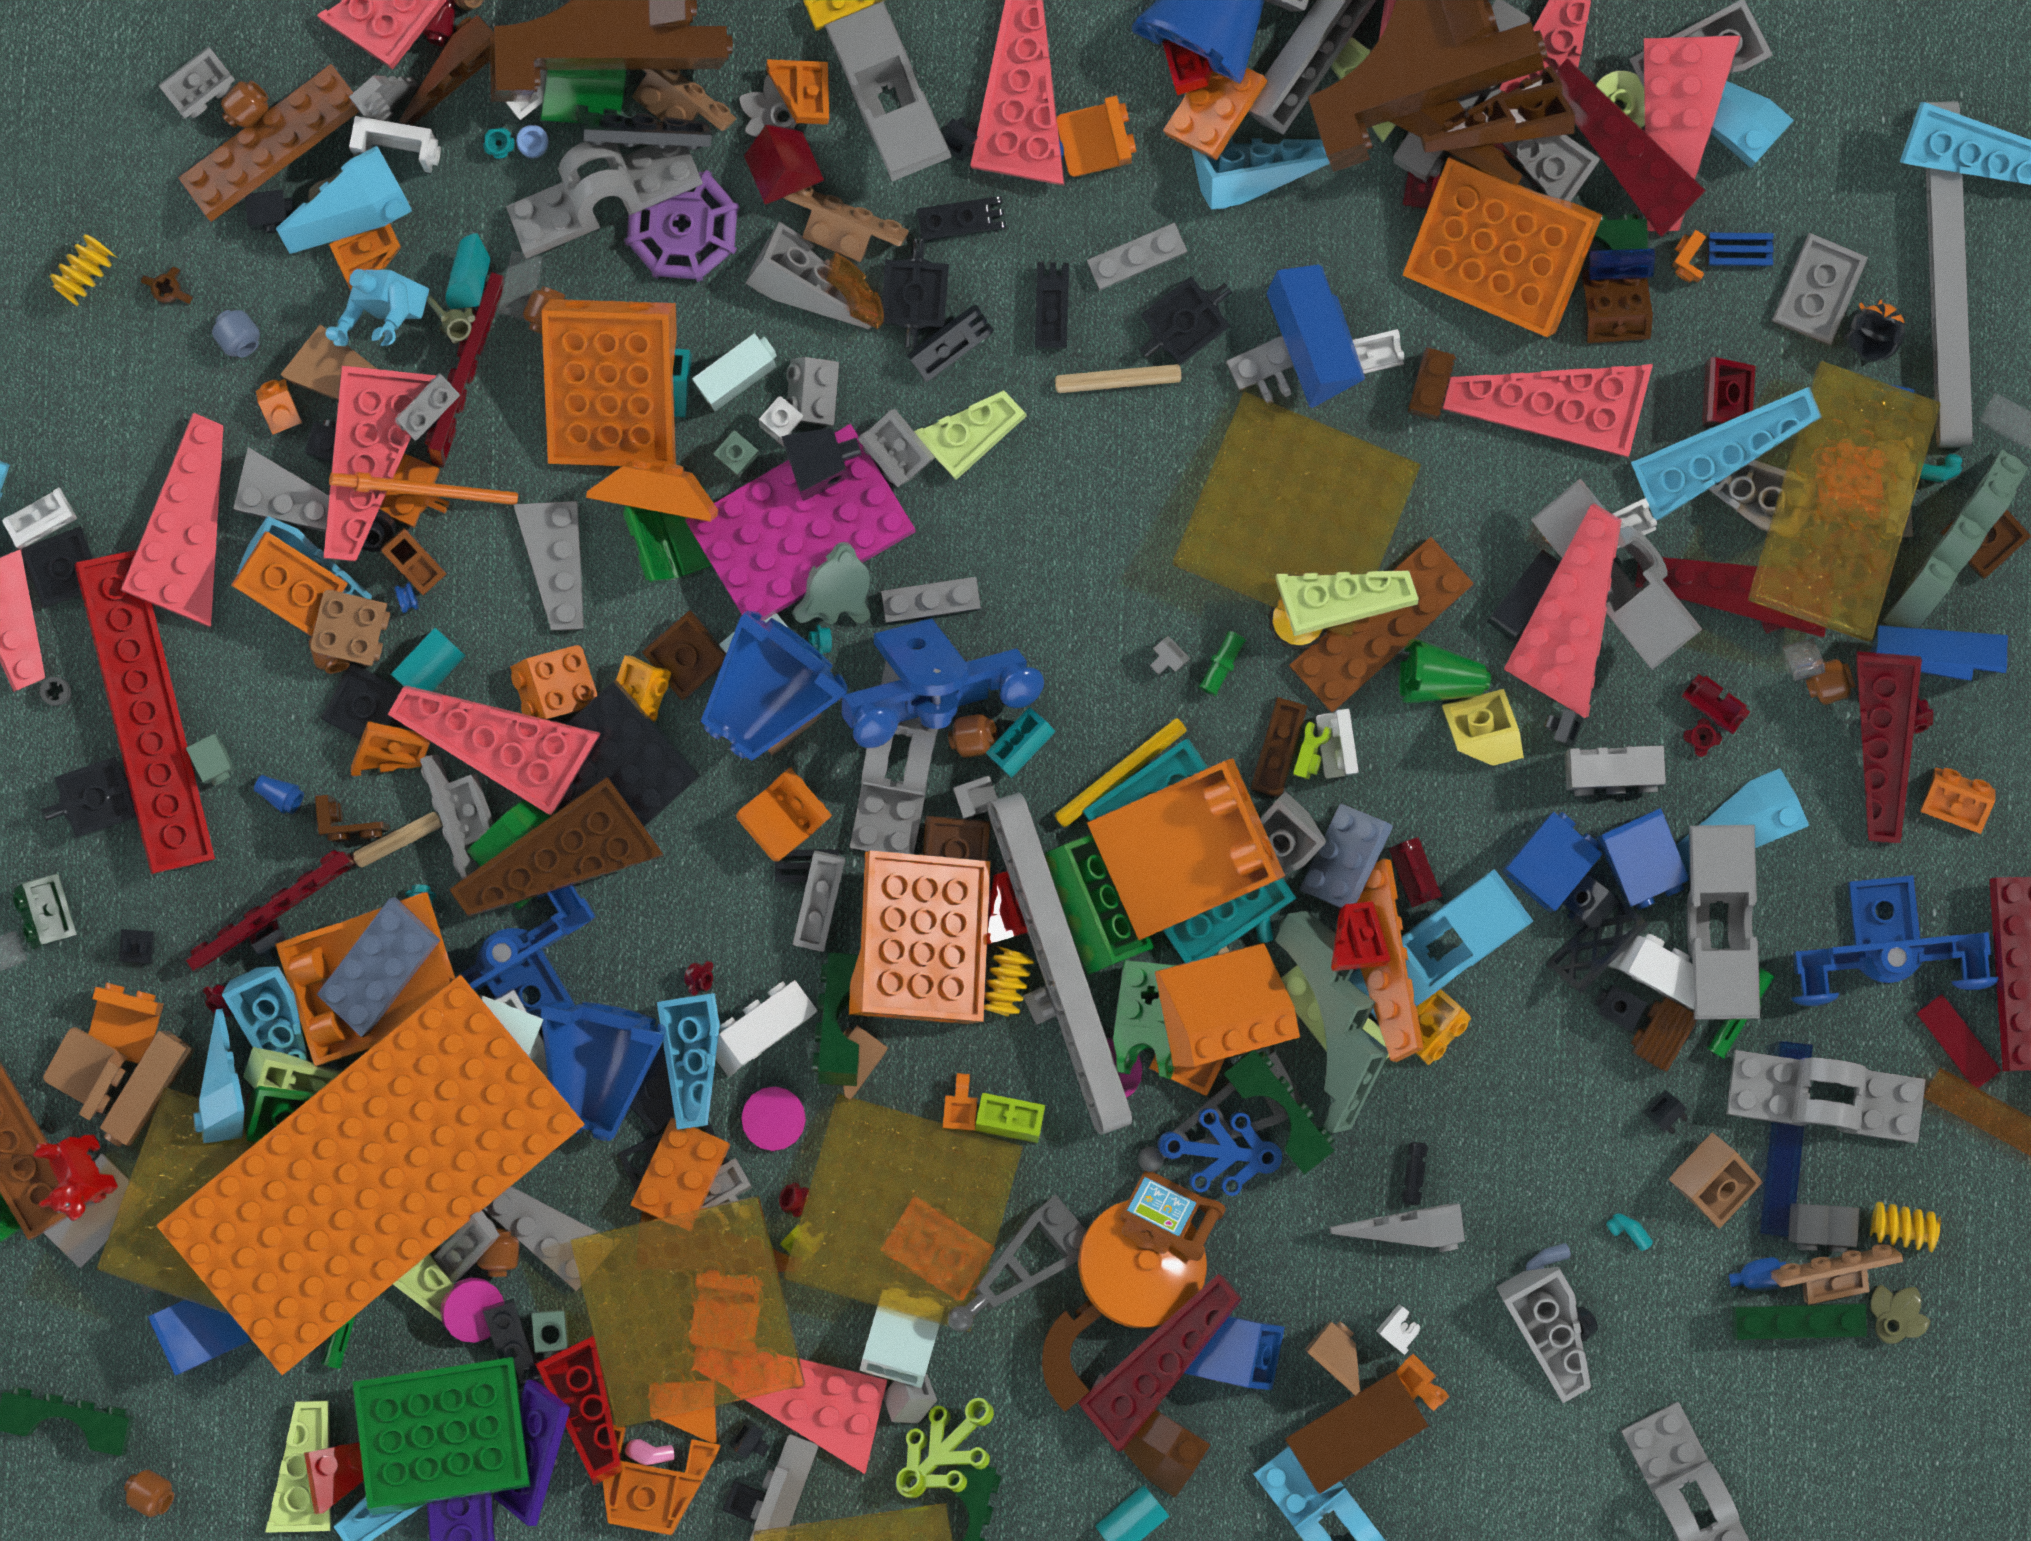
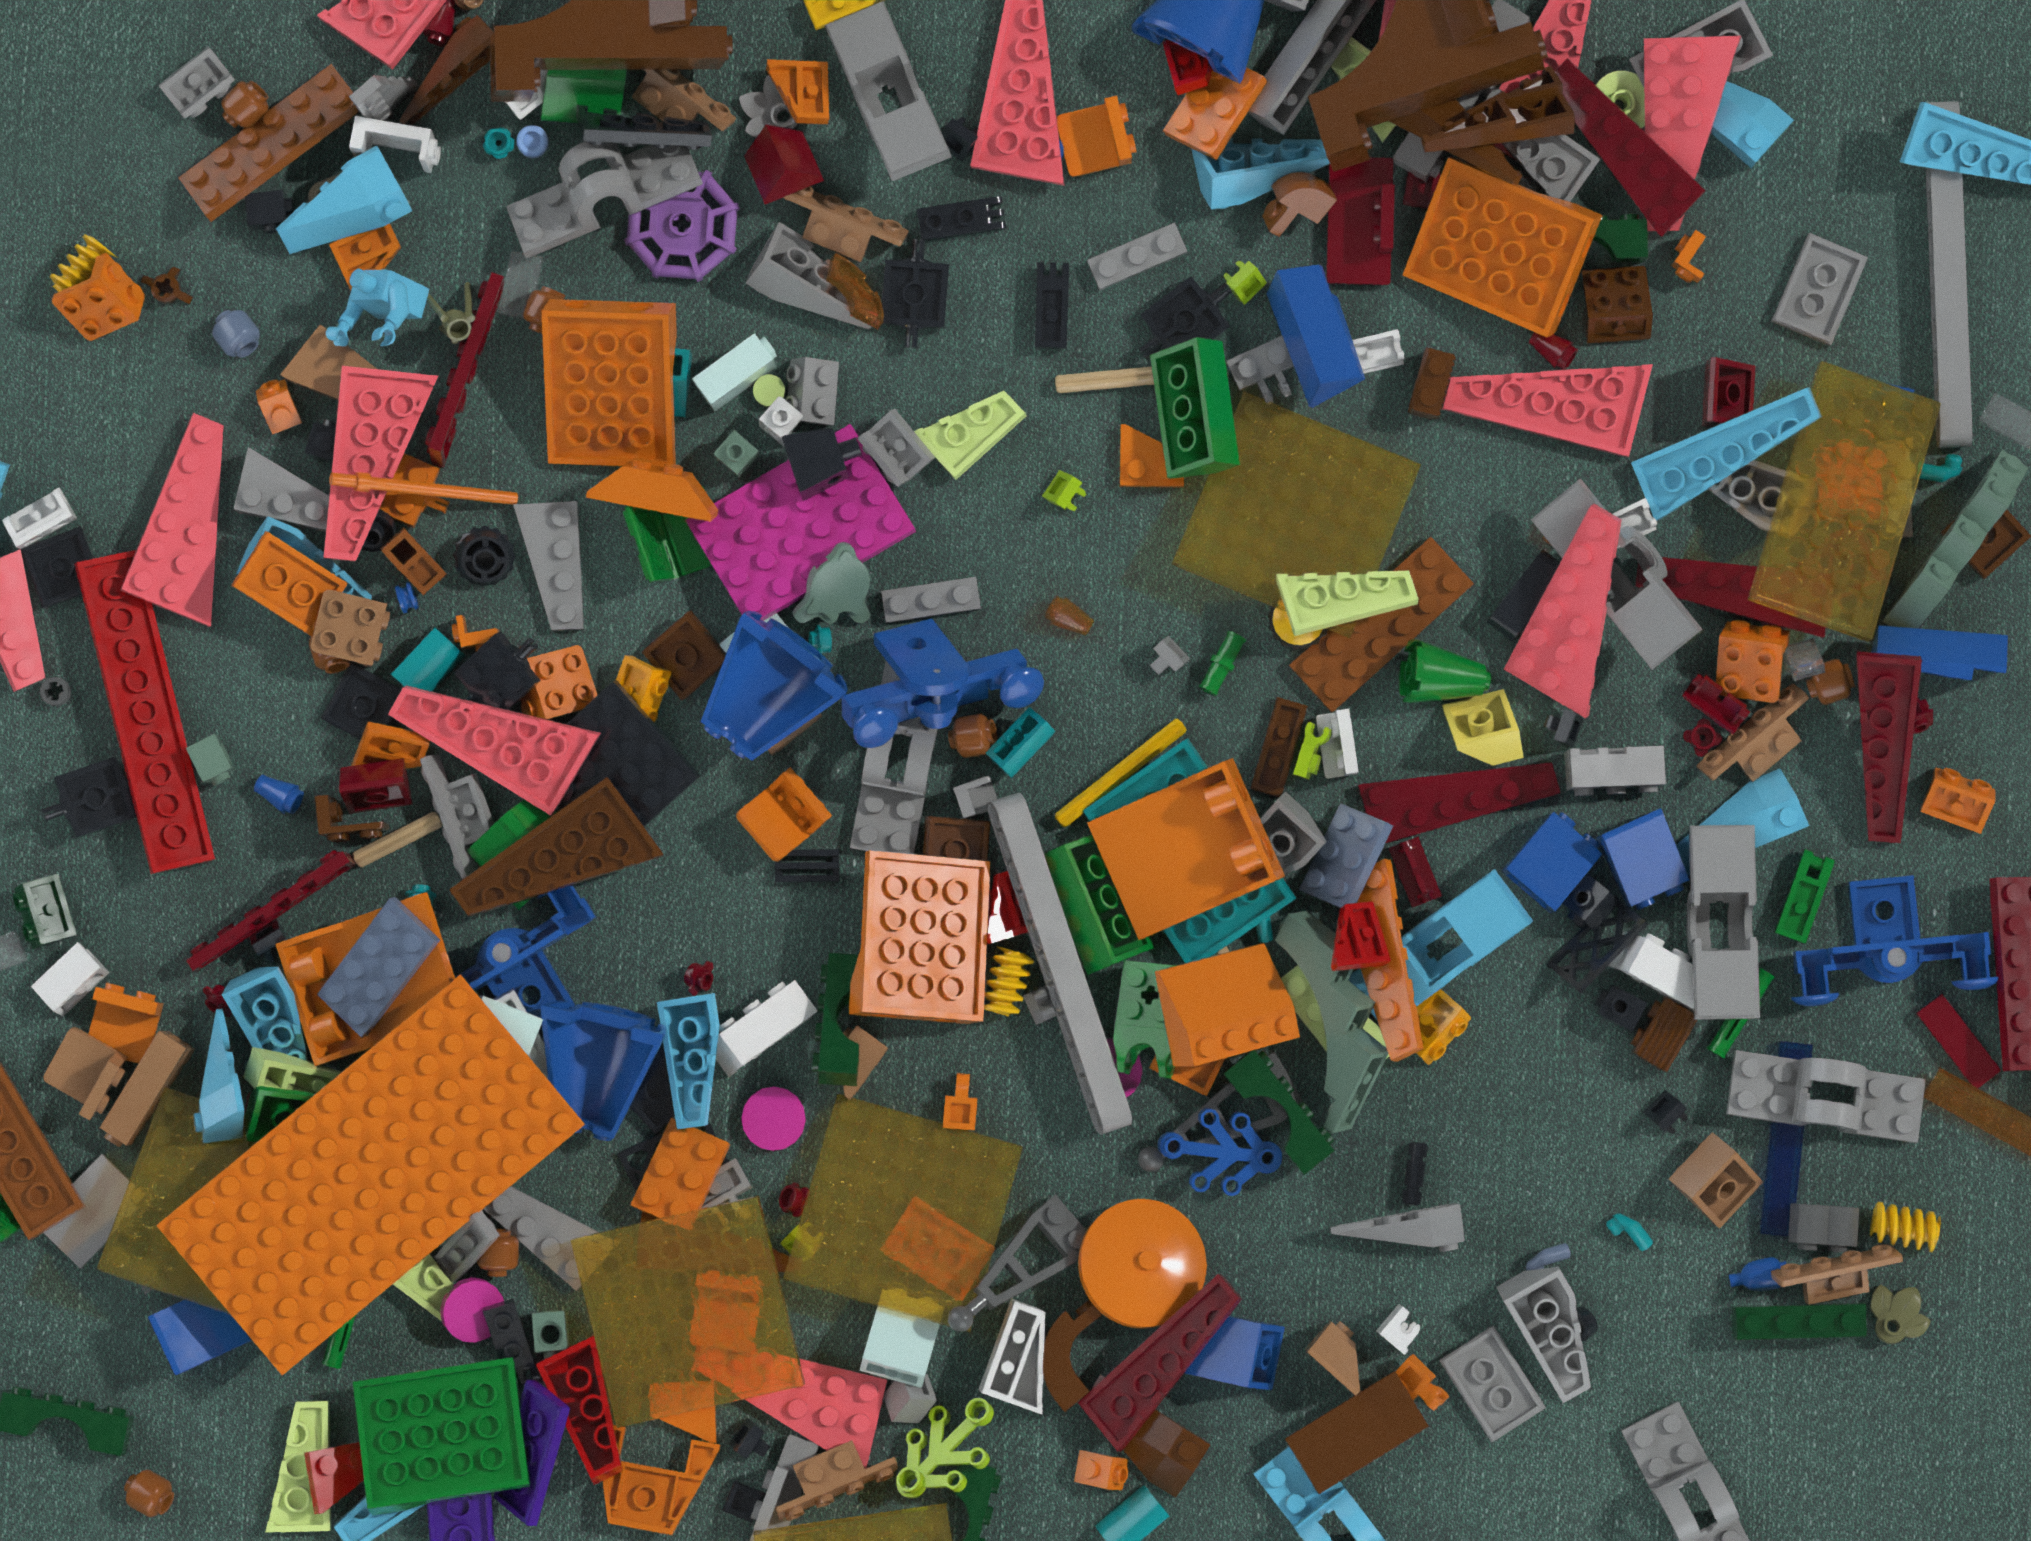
red animal [33,1134,118,1221] -> none
black tile [119,929,155,964] -> none
light grey hinge [395,373,460,441] -> none
teal brick [445,233,491,309] -> none
bright pink arm [625,1439,674,1465] -> none
light grey plate [792,850,846,952] -> none
black hinge [907,305,994,382] -> none
lime hinge [975,1093,1045,1143] -> none
dark orange piece [1120,1171,1226,1261] -> none
clear blue tile [1589,248,1655,280] -> none
blue tile [1708,232,1773,267] -> none
black hair [1843,299,1906,367] -> none
none -> white hinge [31,942,110,1016]
none -> orange bracket [52,252,145,341]
none -> dark red slope [339,758,413,814]
none -> orange bracket [452,615,500,651]
none -> black piece [453,525,516,587]
none -> black plate [454,631,541,710]
none -> yellowish green tile [753,374,785,407]
none -> medium nougat bracket [775,1440,898,1521]
none -> white wedge [978,1299,1045,1414]
none -> lime tile [1042,470,1086,511]
none -> clear orange cone [1044,595,1094,636]
none -> orange bracket [1074,1450,1128,1490]
none -> orange wing [1120,424,1184,488]
none -> green slope [1150,337,1240,479]
none -> lime tile [1224,261,1267,305]
none -> dark orange brick [1262,172,1337,237]
none -> dark red bracket [1326,157,1395,286]
none -> dark red wing [1358,762,1561,843]
none -> light grey tile [1439,1326,1546,1442]
none -> dark red cone [1528,332,1578,370]
none -> medium nougat bracket [1697,684,1809,782]
none -> orange bracket [1716,620,1790,703]
none -> green plate [1774,849,1835,944]

